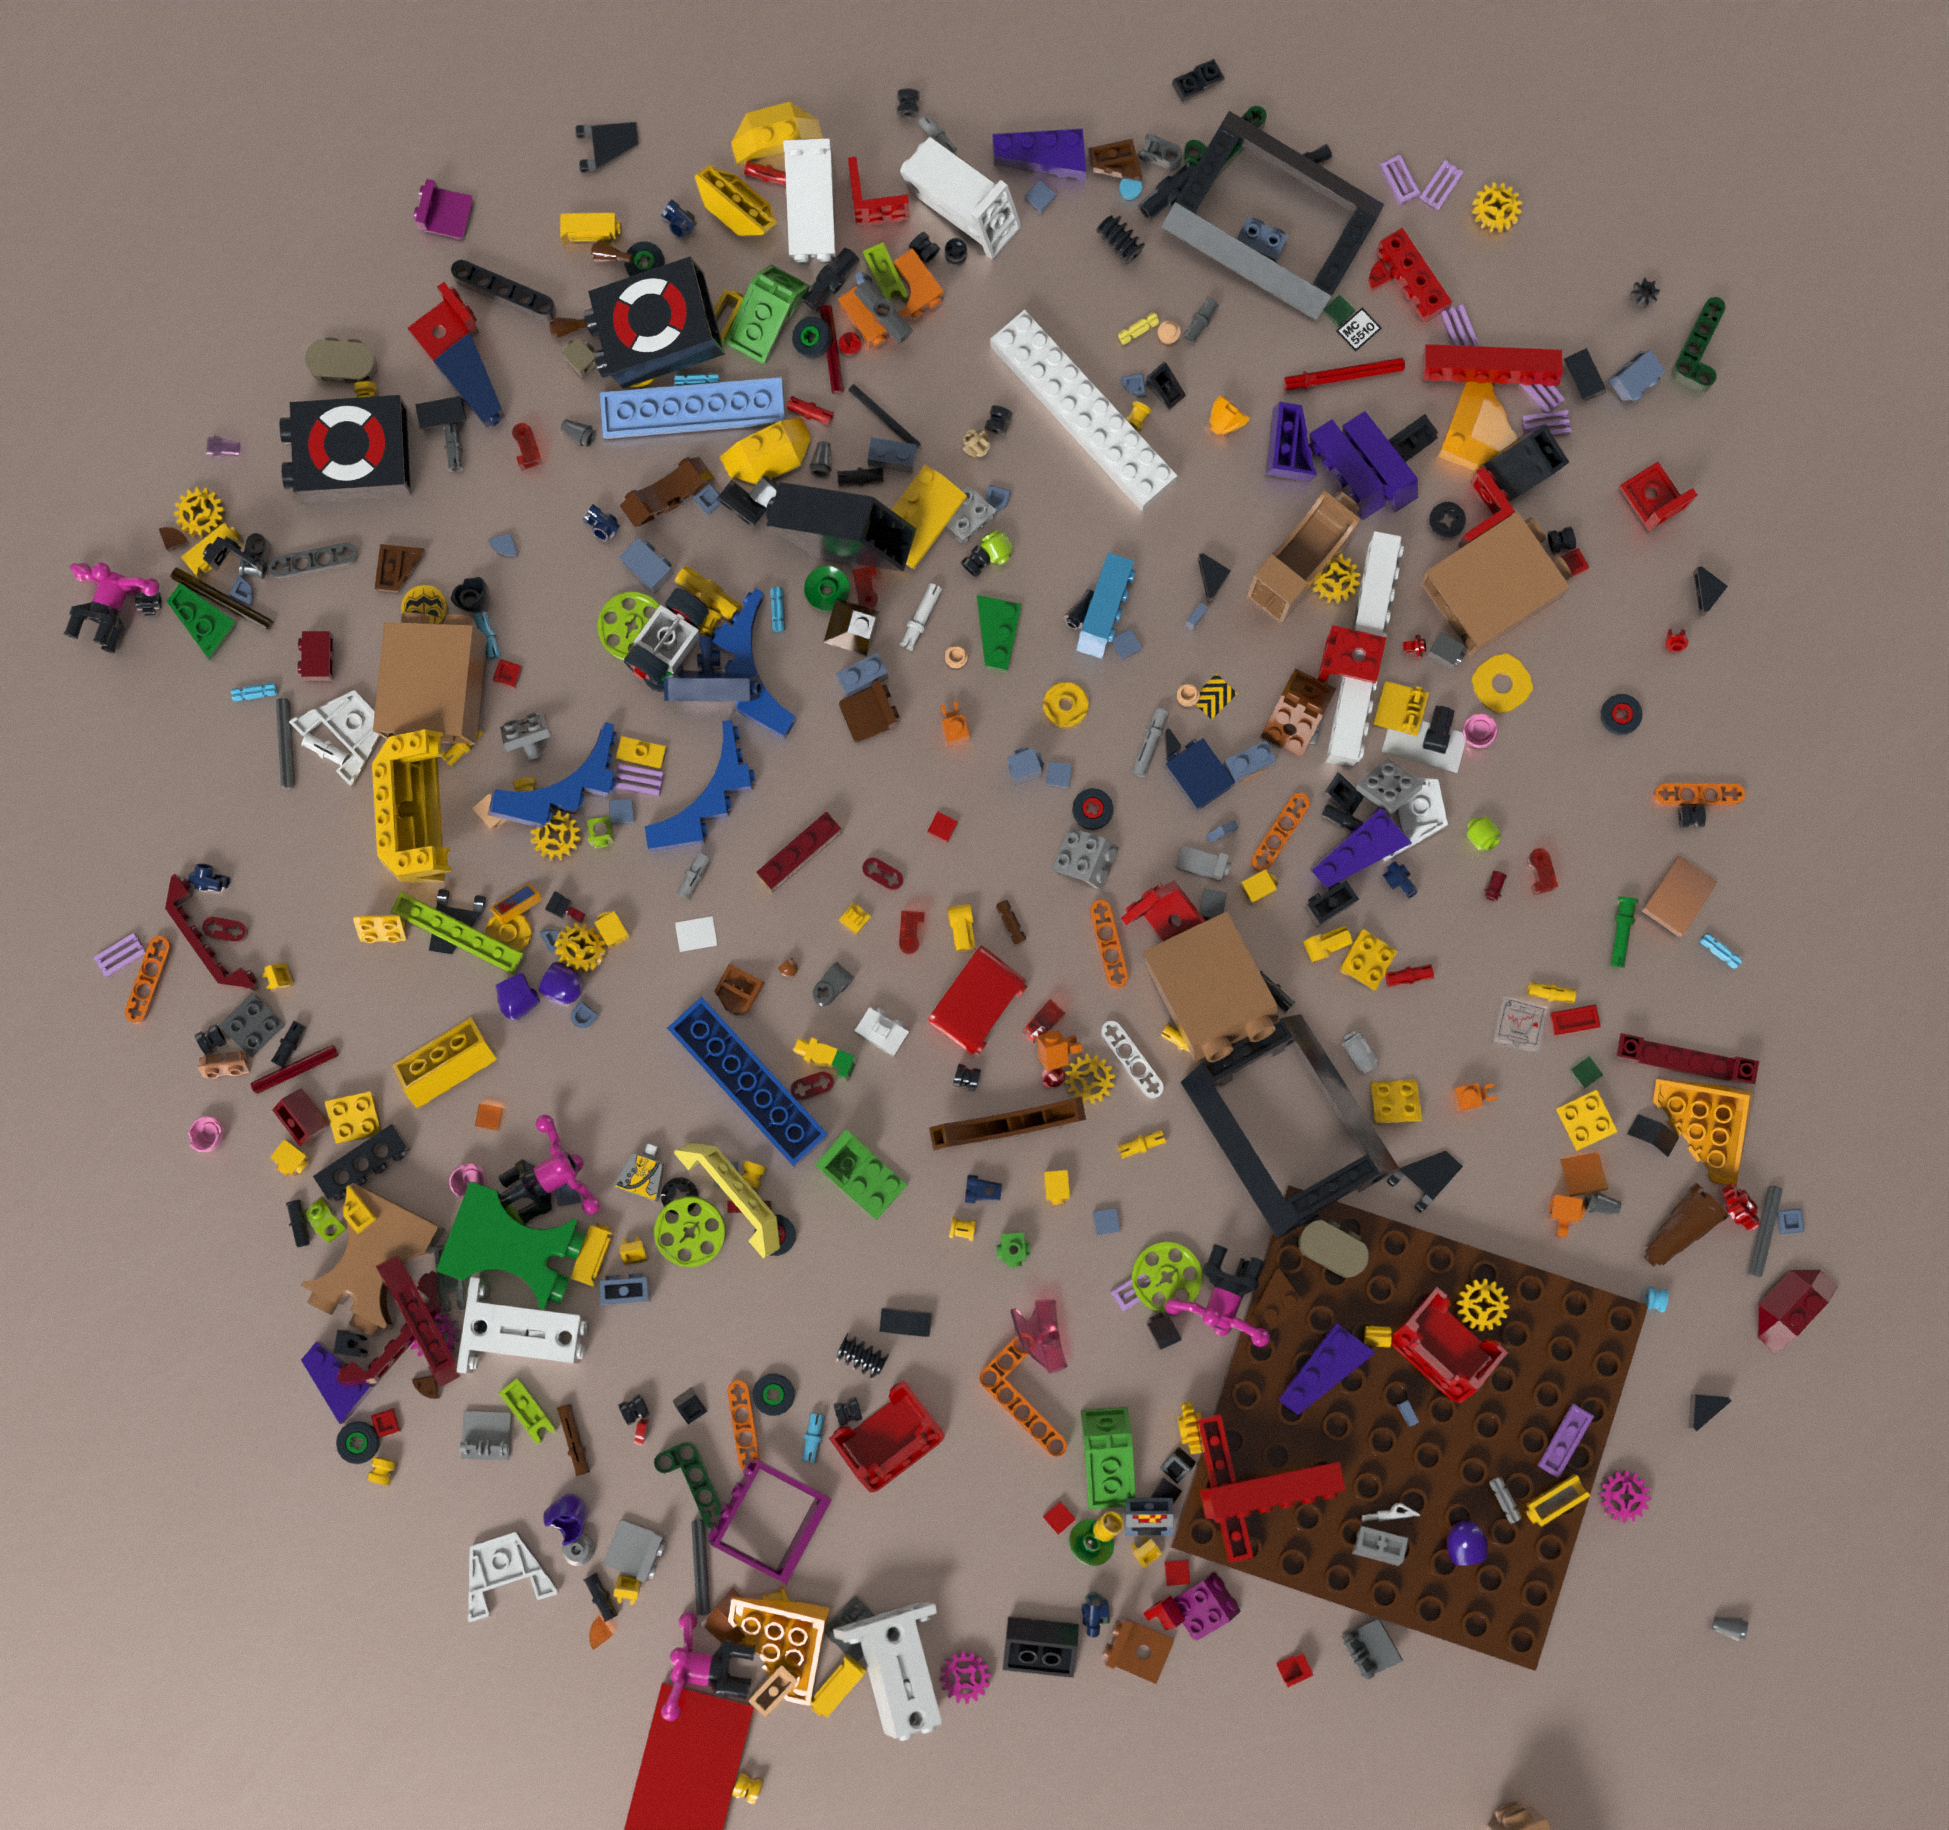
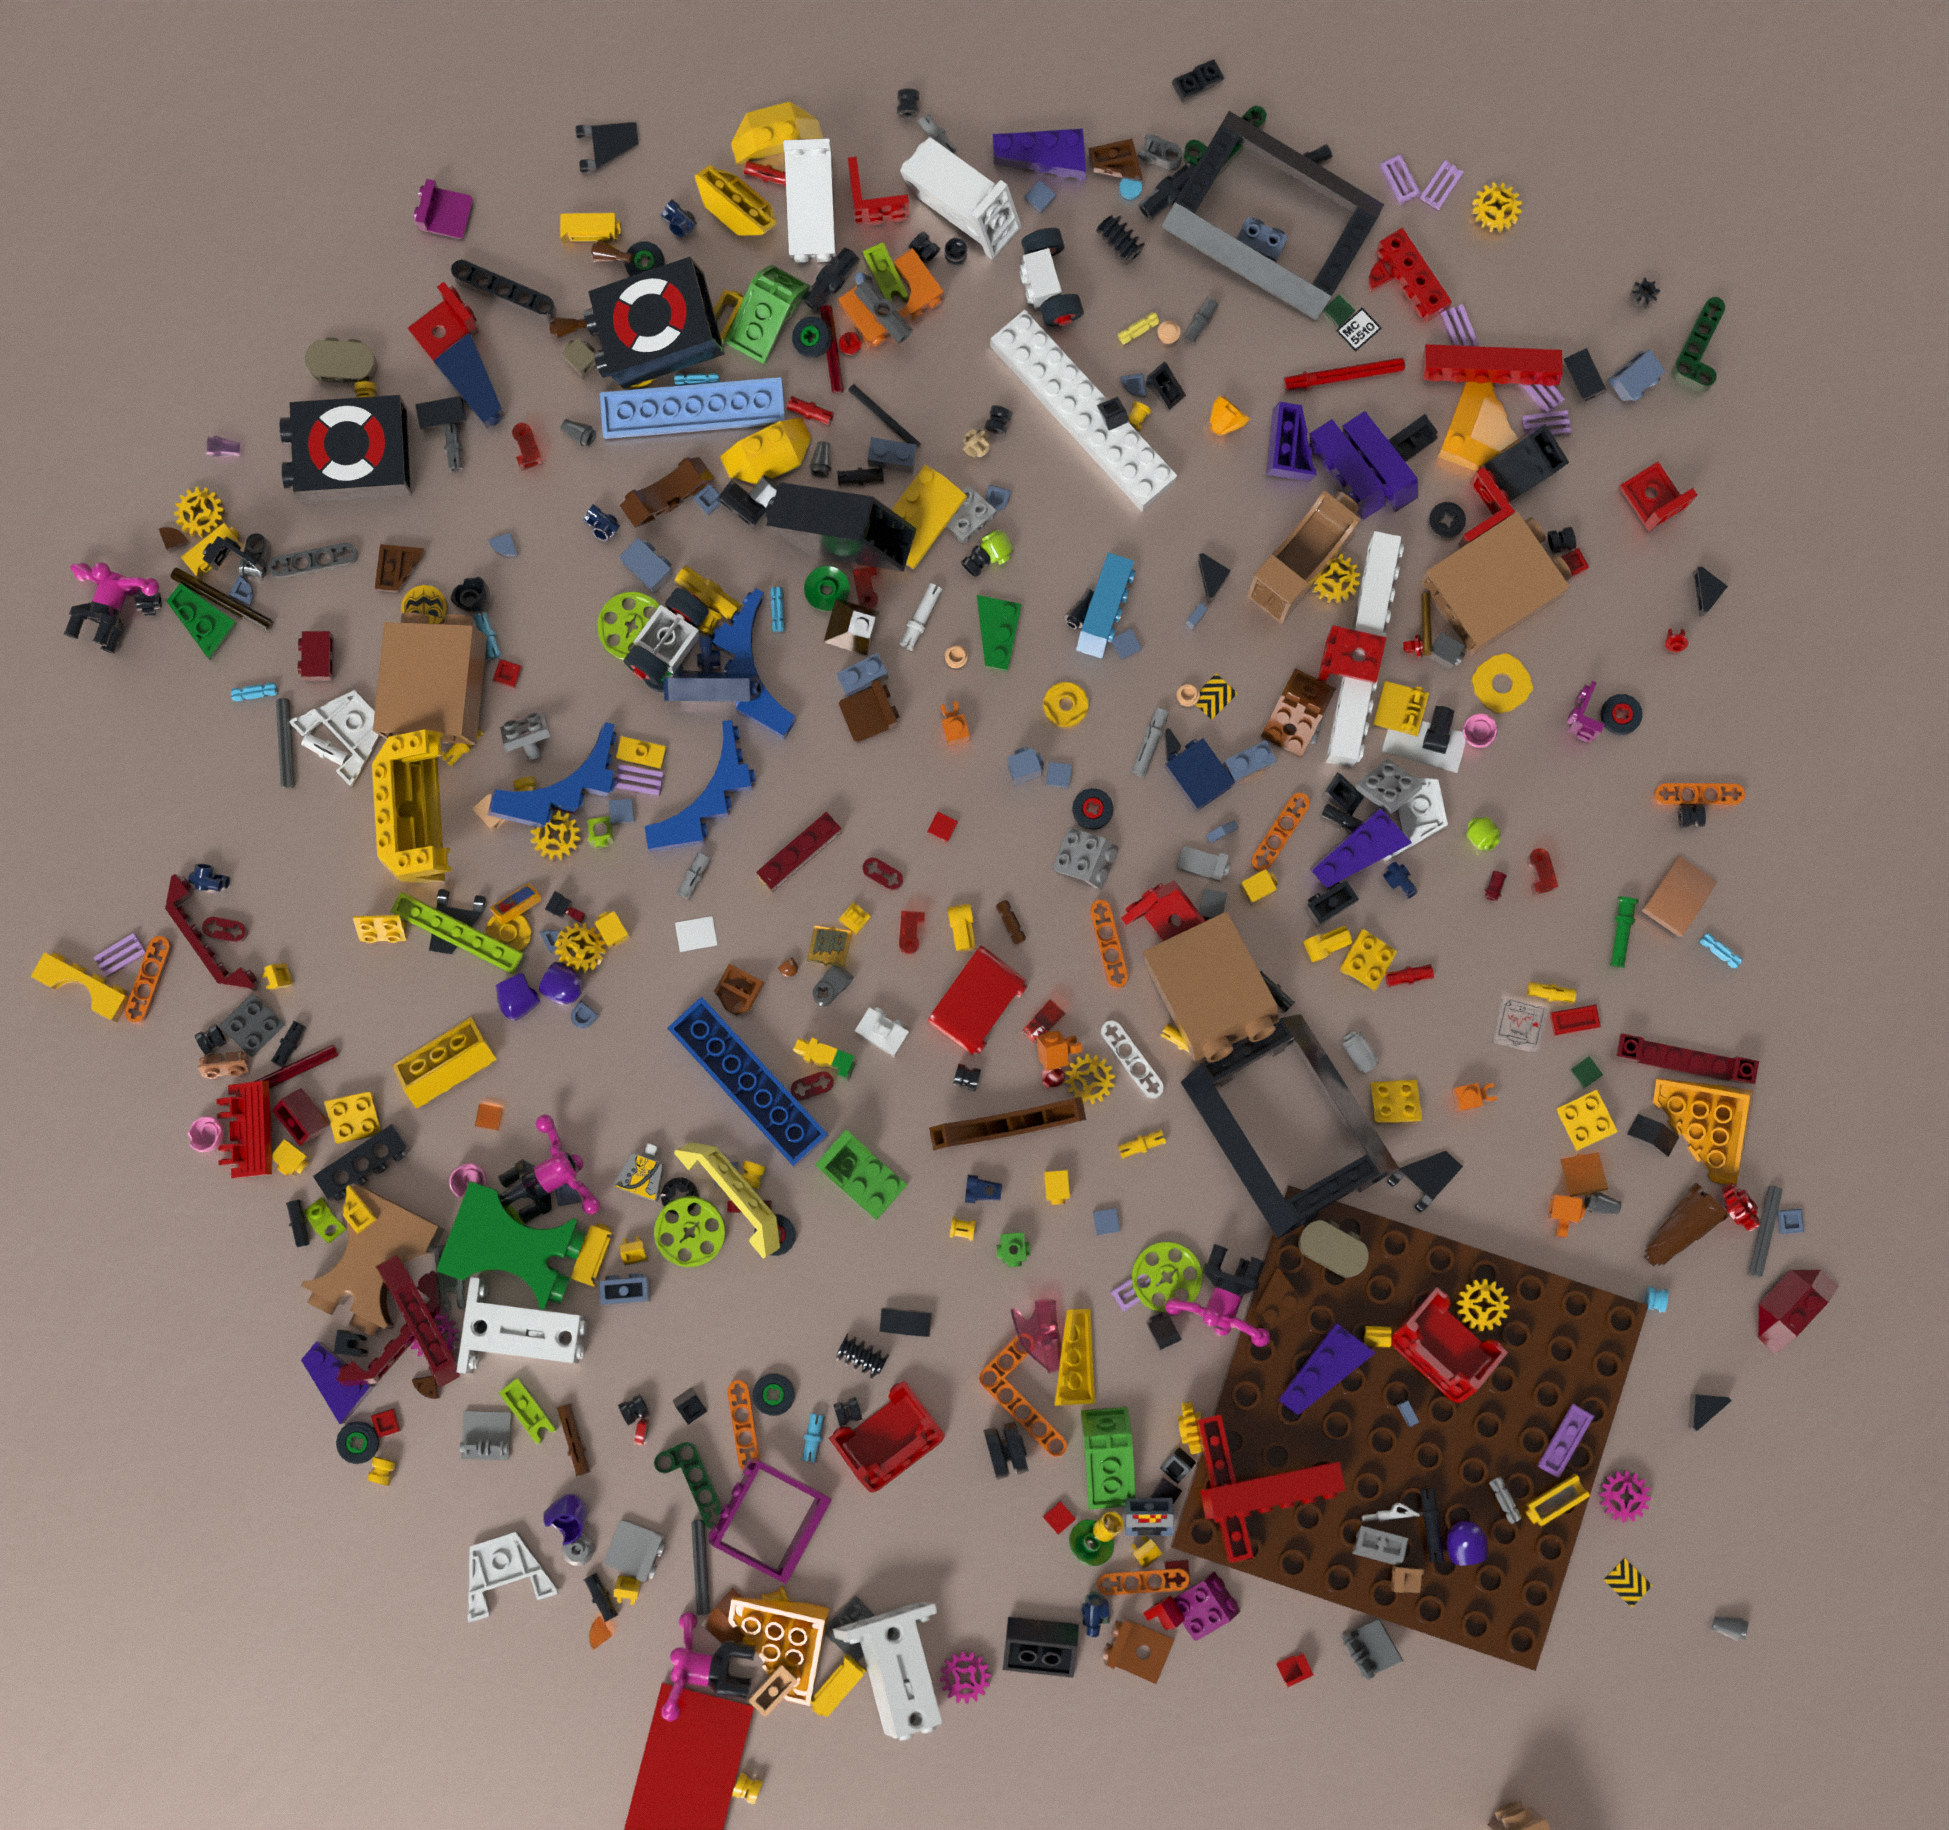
none -> yellow arch [30,951,129,1022]
none -> red hinge [216,1081,272,1178]
none -> piece [807,926,852,967]
none -> black wheel [983,1421,1029,1480]
none -> brick [1019,228,1084,326]
none -> yellow wing [1054,1309,1095,1406]
none -> black slope [1097,396,1129,430]
none -> orange beam [1097,1568,1190,1595]
none -> medium nougat panel [1391,1566,1424,1593]
none -> black pin [1420,1488,1445,1562]
none -> pearl gold bar [1421,593,1432,656]
none -> magenta bracket [1567,681,1605,742]
none -> sticker [1604,1558,1653,1608]

